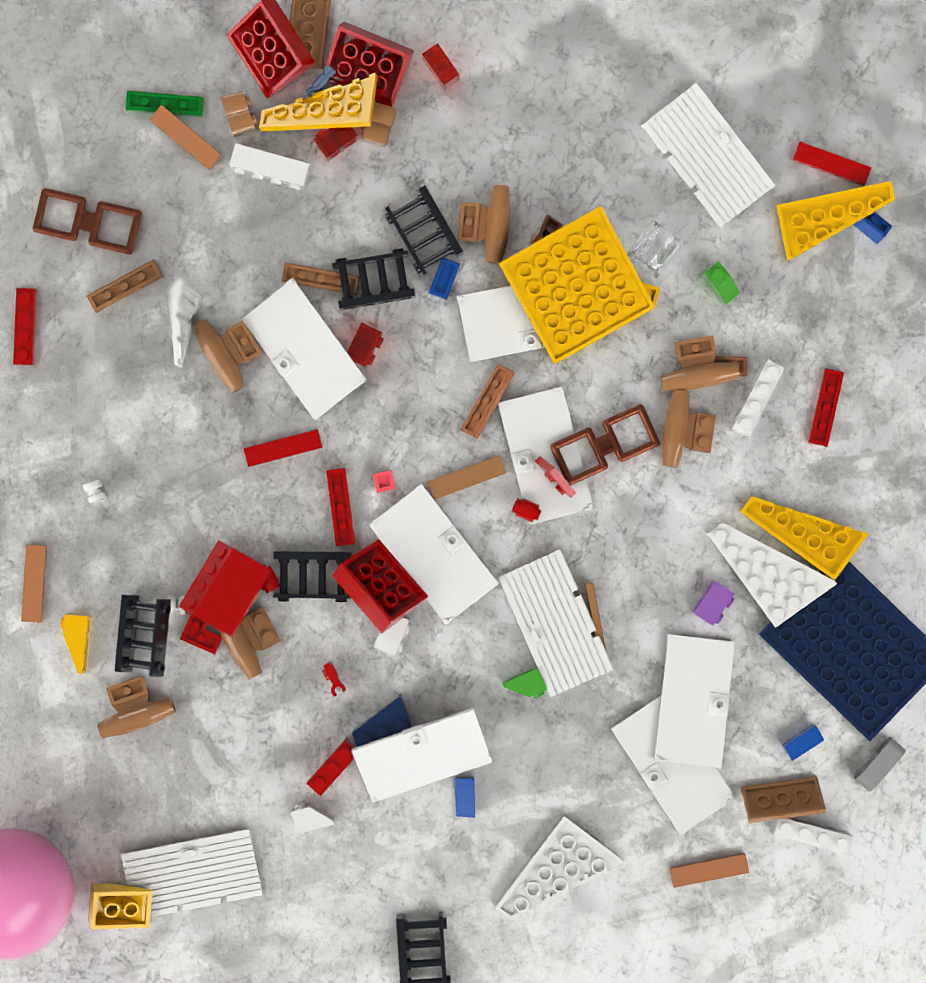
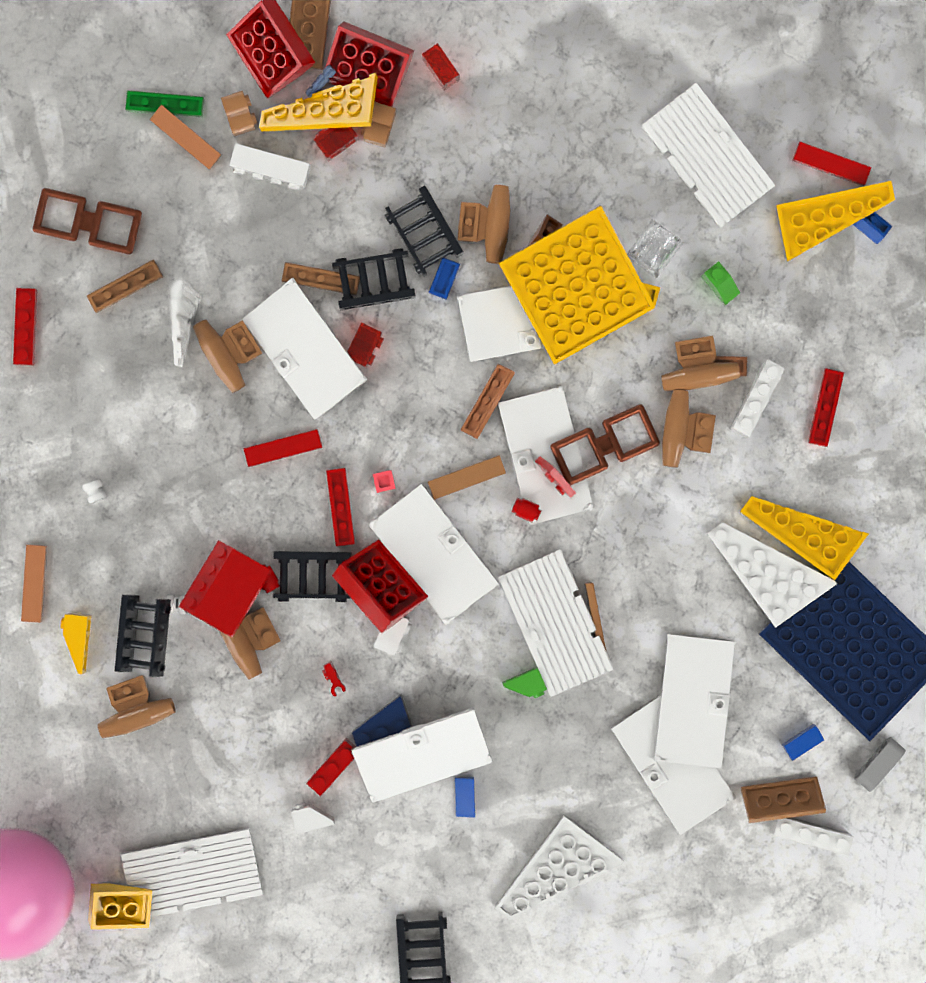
red plate [180,614,223,655] -> none
nougat tile [670,853,749,888] -> none
medium lavender brick [692,580,734,626] -> none

